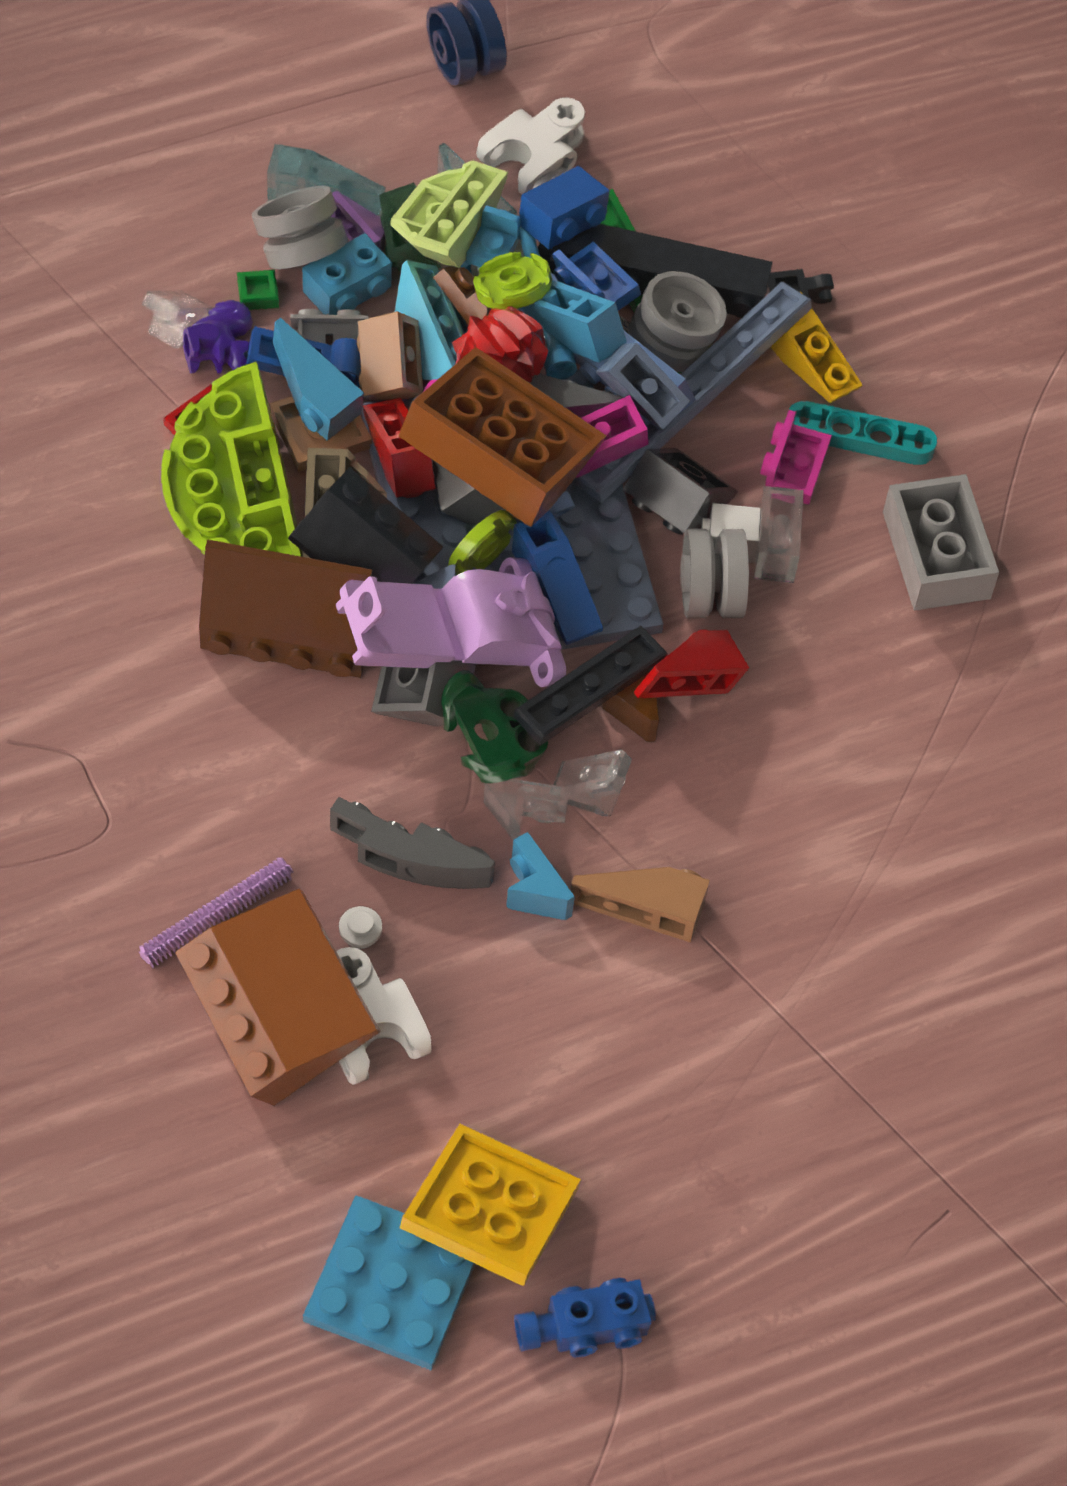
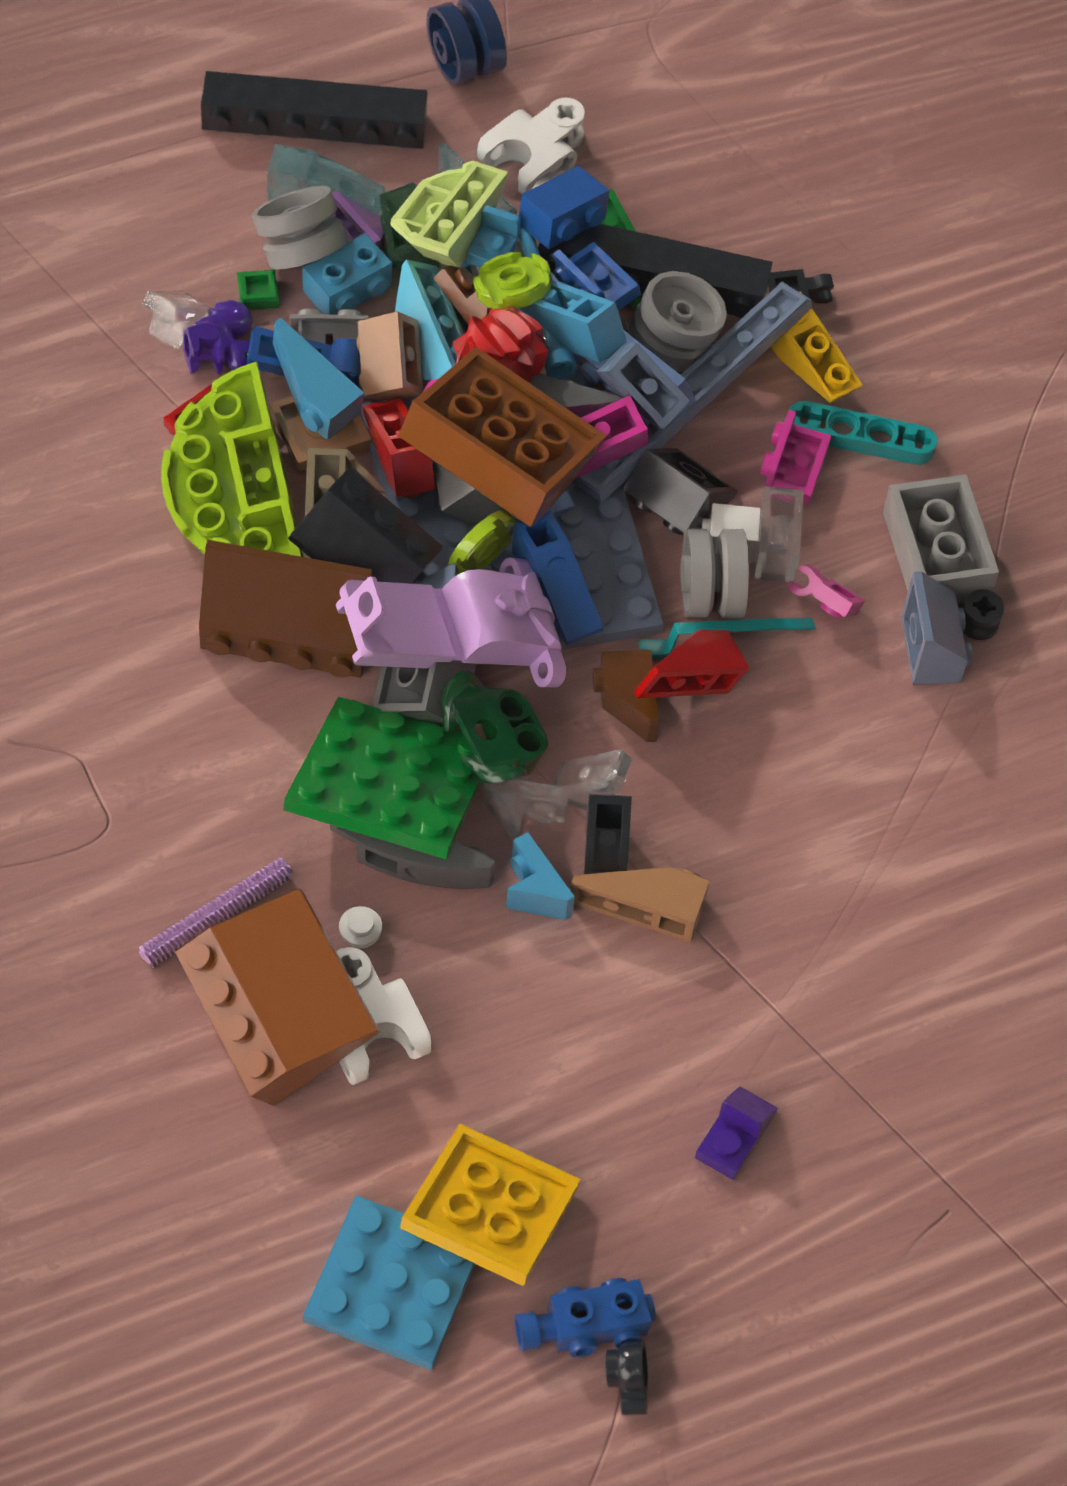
black tile [513,625,668,746] -> none
none -> black brick [201,71,428,149]
none -> green plate [283,696,481,859]
none -> black slope [584,793,632,875]
none -> black piece [606,1340,648,1415]
none -> teal piece [637,618,816,660]
none -> dark purple slope [695,1086,778,1180]
none -> dark pink plate [789,564,865,618]
none -> sand blue slope [901,571,972,685]
none -> black wheel [963,589,1004,640]

